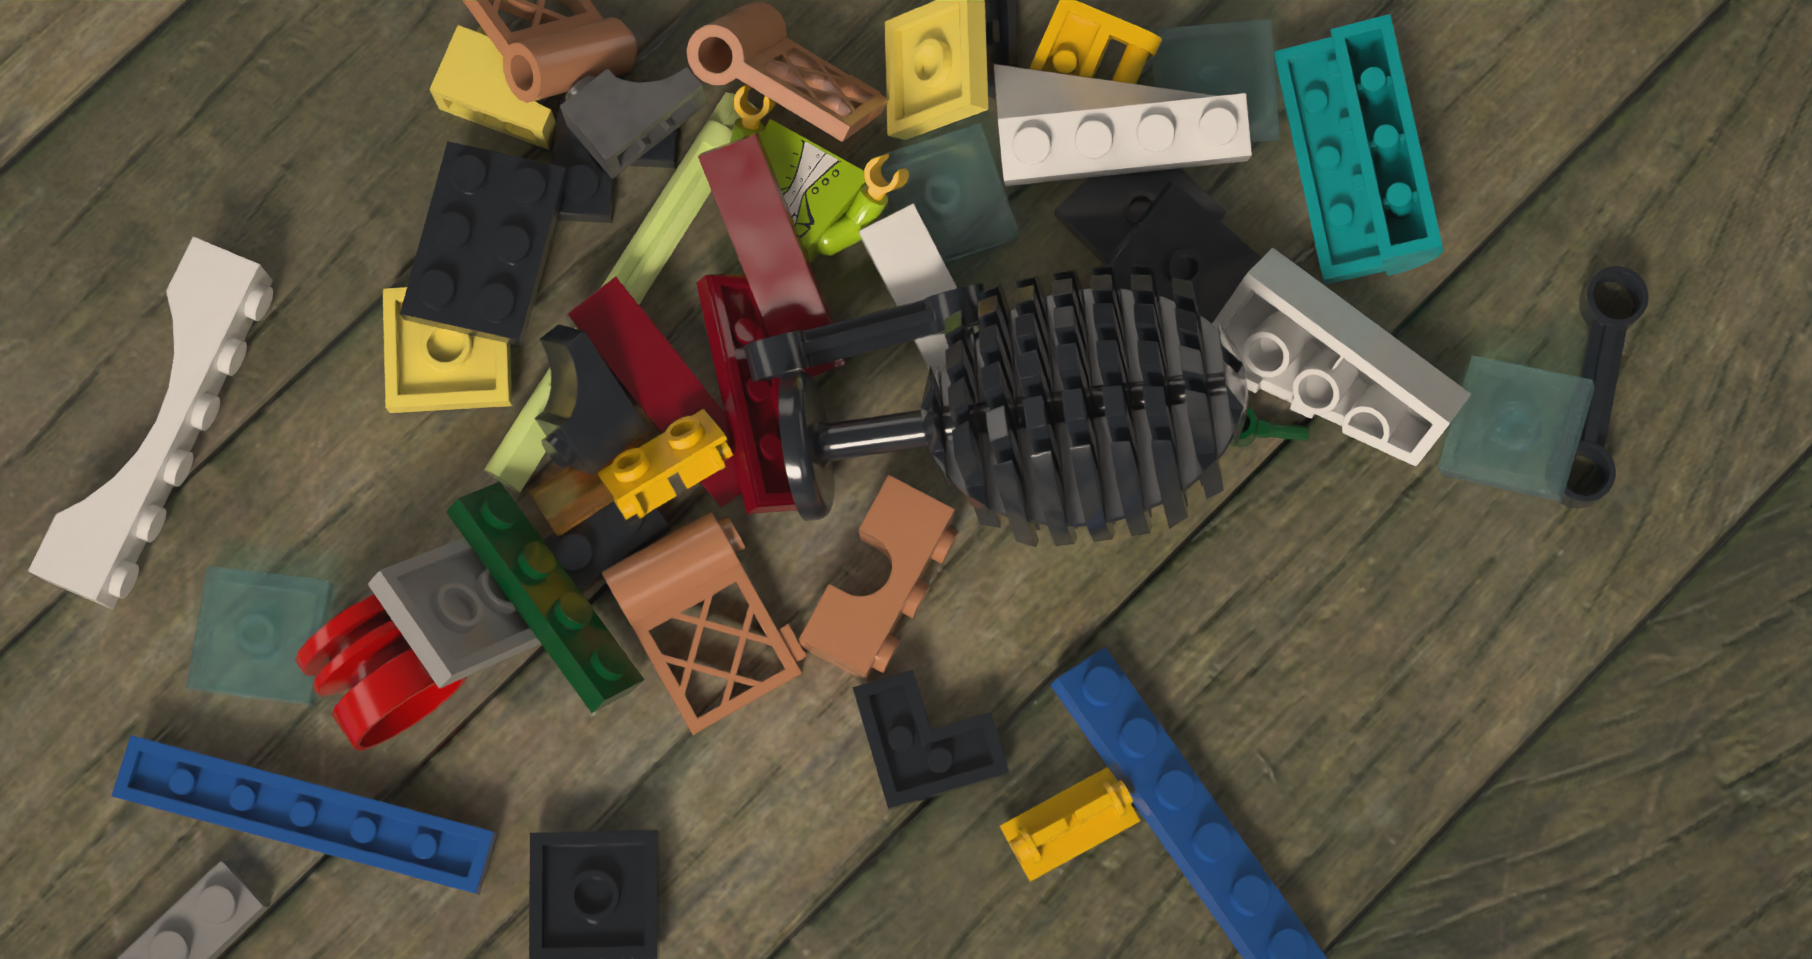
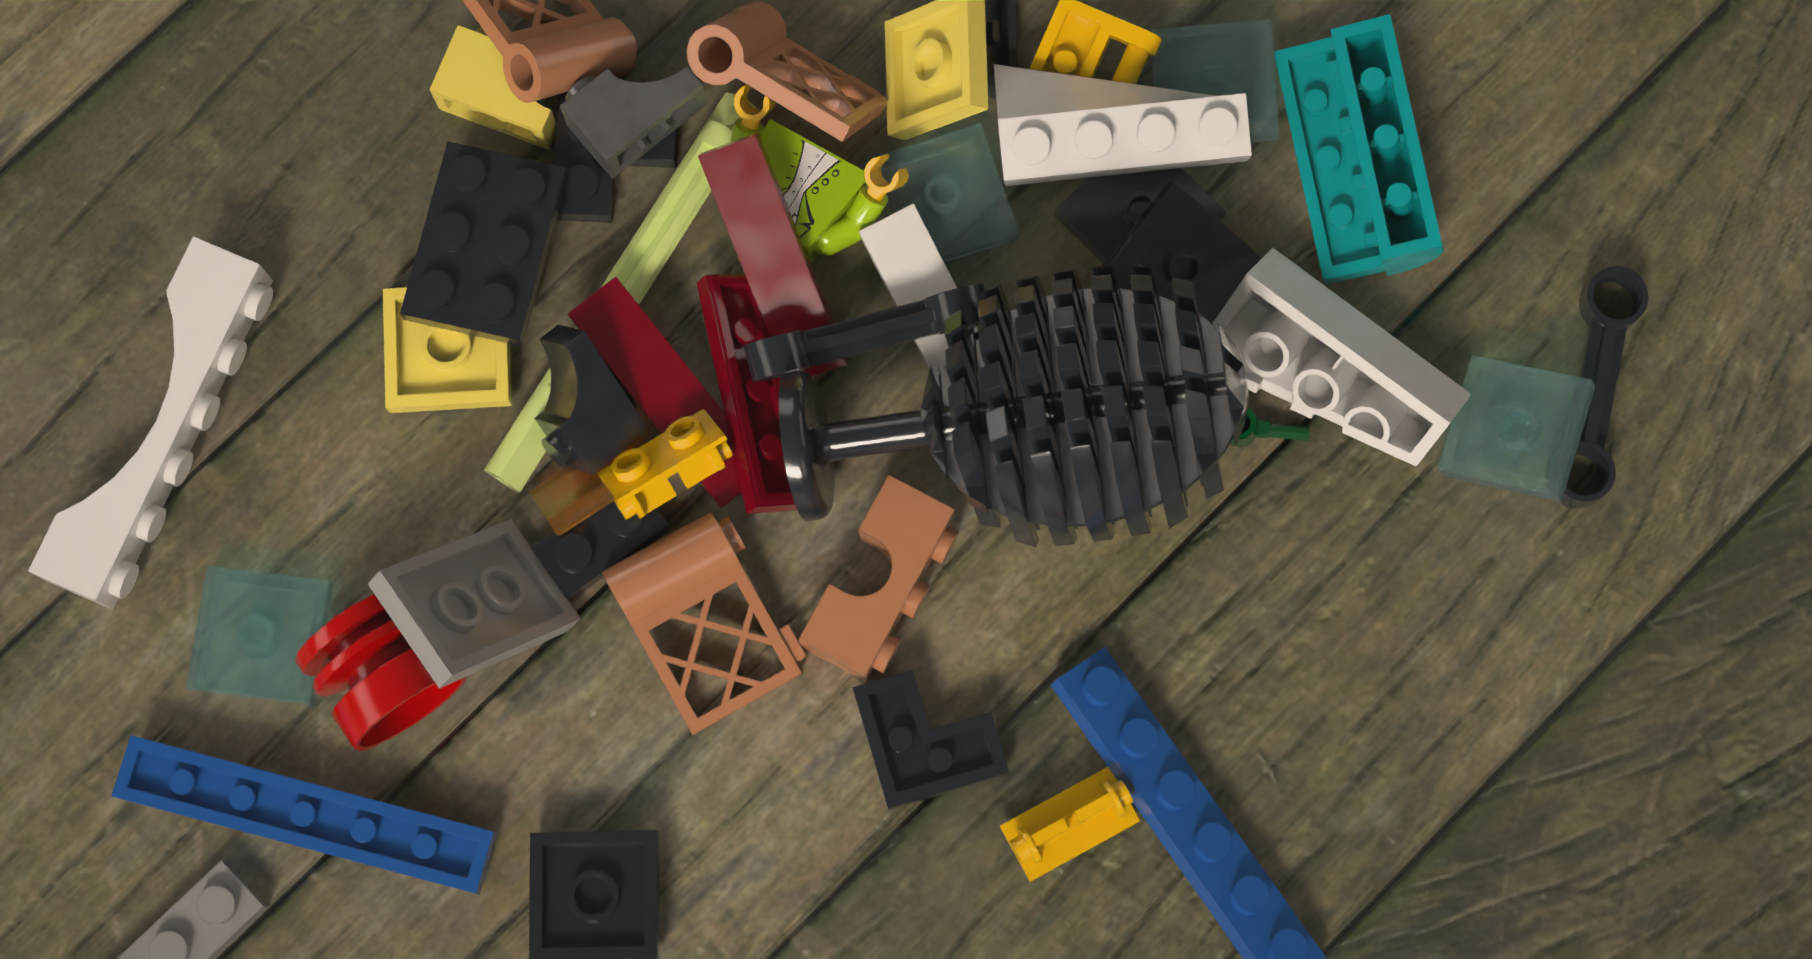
dark green plate [446,481,645,713] -> none

